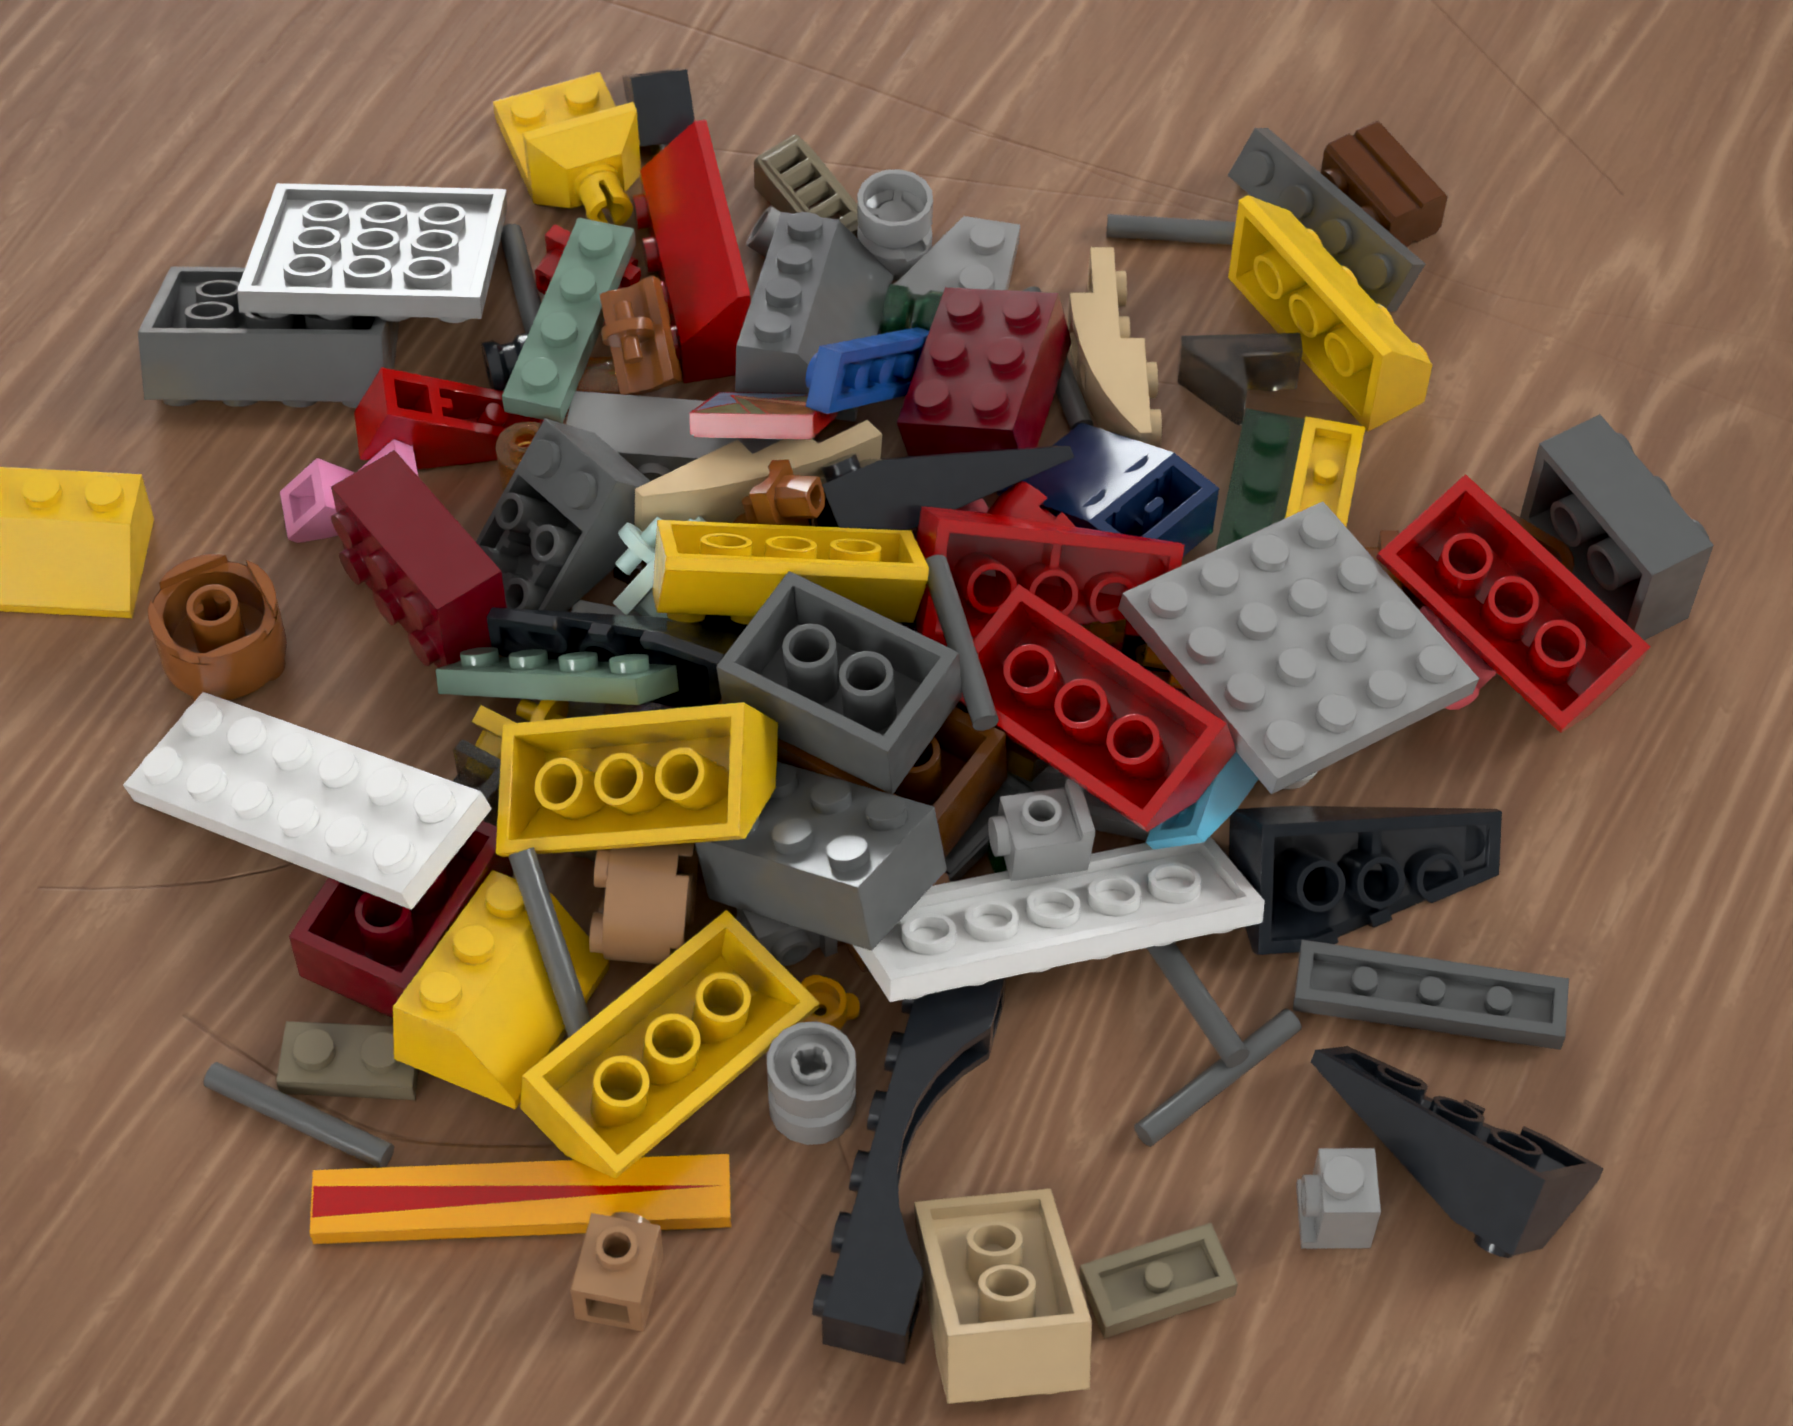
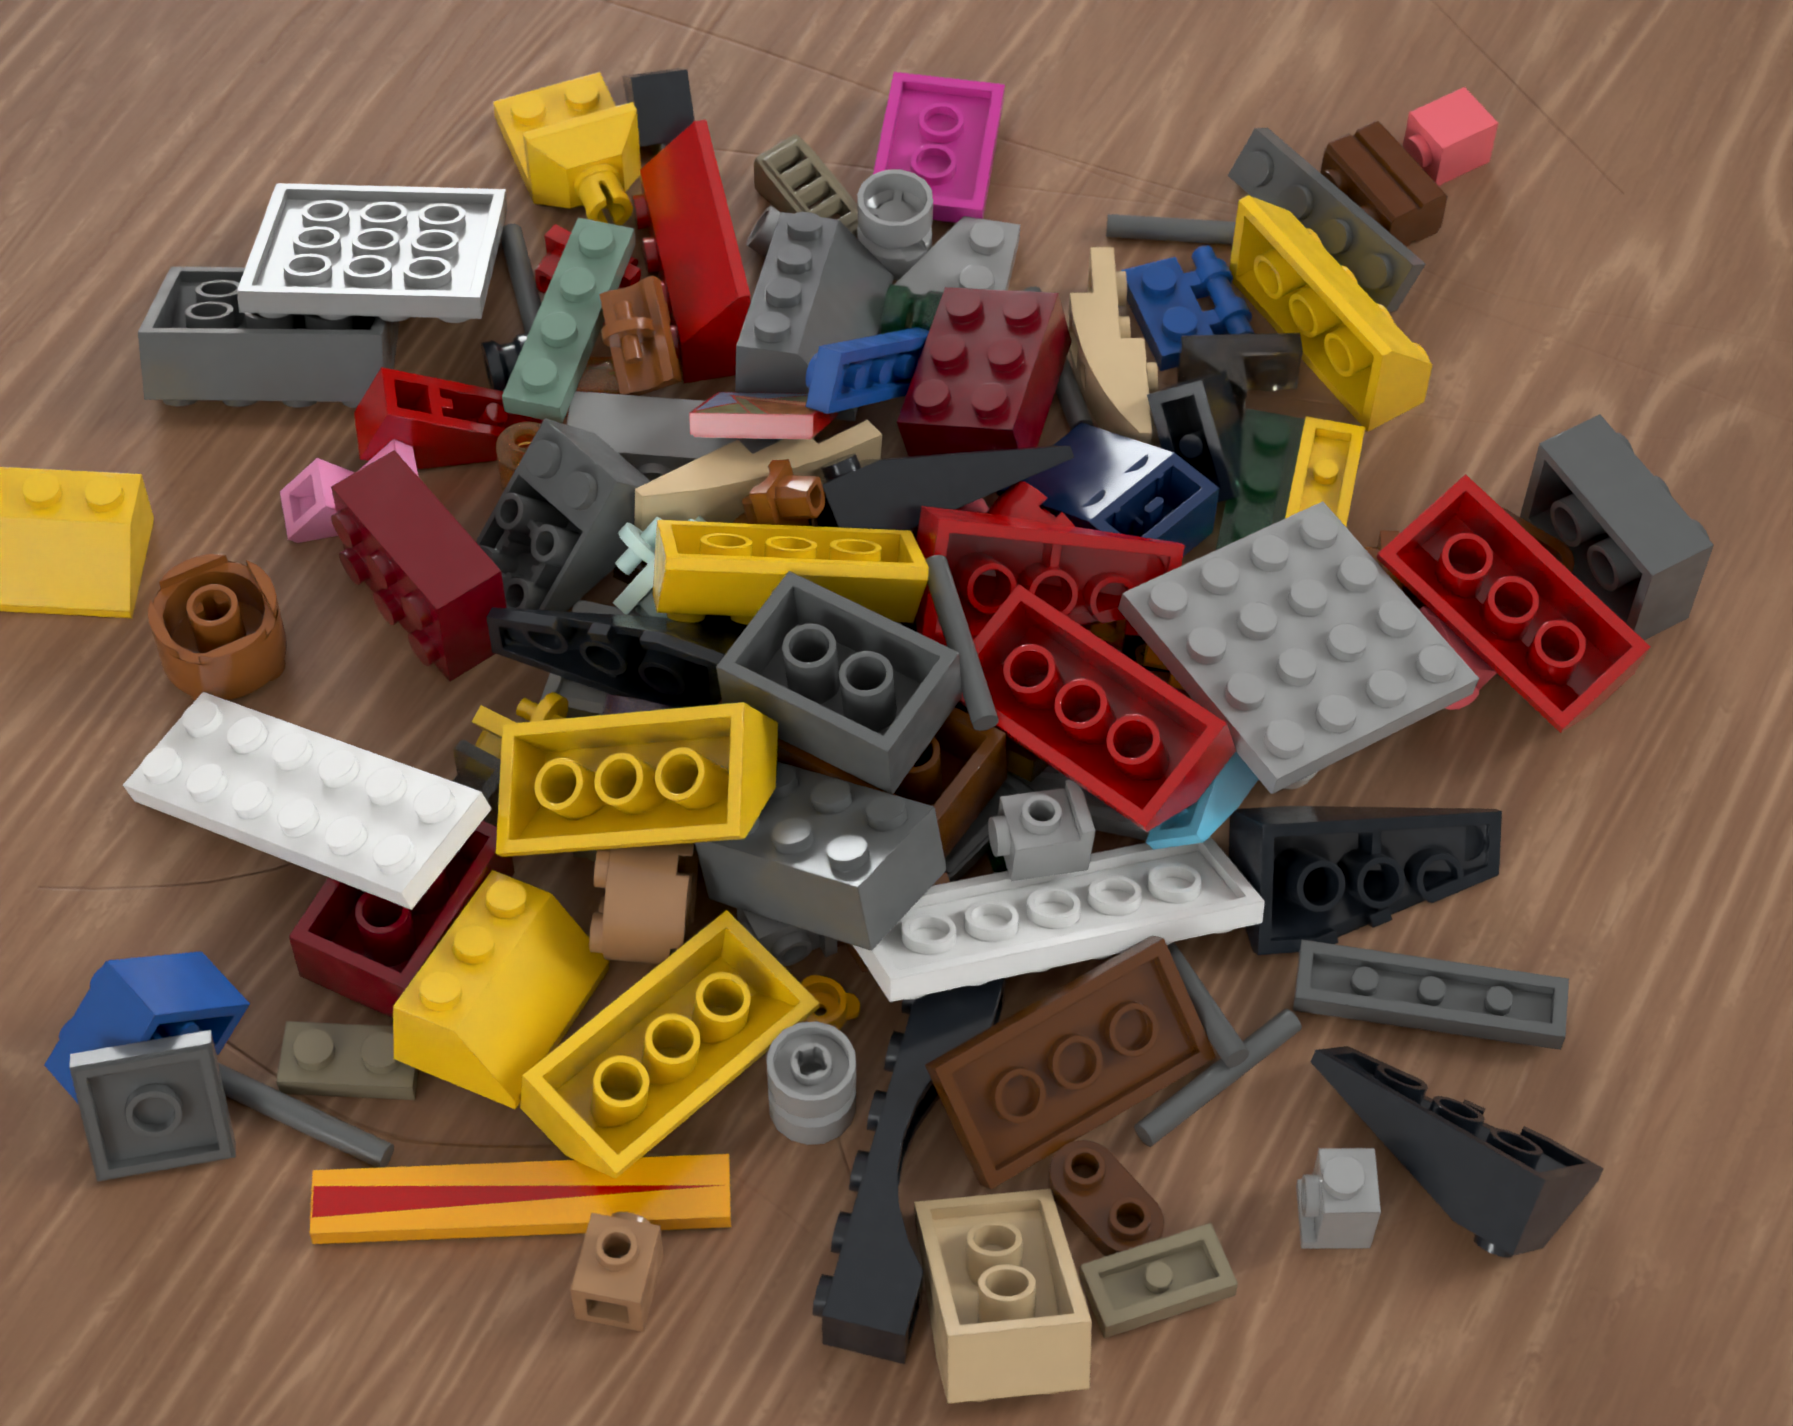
sand green plate [436,647,679,705] -> none
dark grey bar [508,847,591,1038] -> none
none -> blue brick [44,951,250,1103]
none -> dark grey tile [69,1030,236,1182]
none -> dark pink plate [873,72,1005,223]
none -> reddish brown plate [925,935,1216,1190]
none -> reddish brown plate [1048,1140,1164,1257]
none -> blue plate [1121,246,1255,371]
none -> black slope [1147,370,1243,502]
none -> coral brick [1403,87,1498,186]

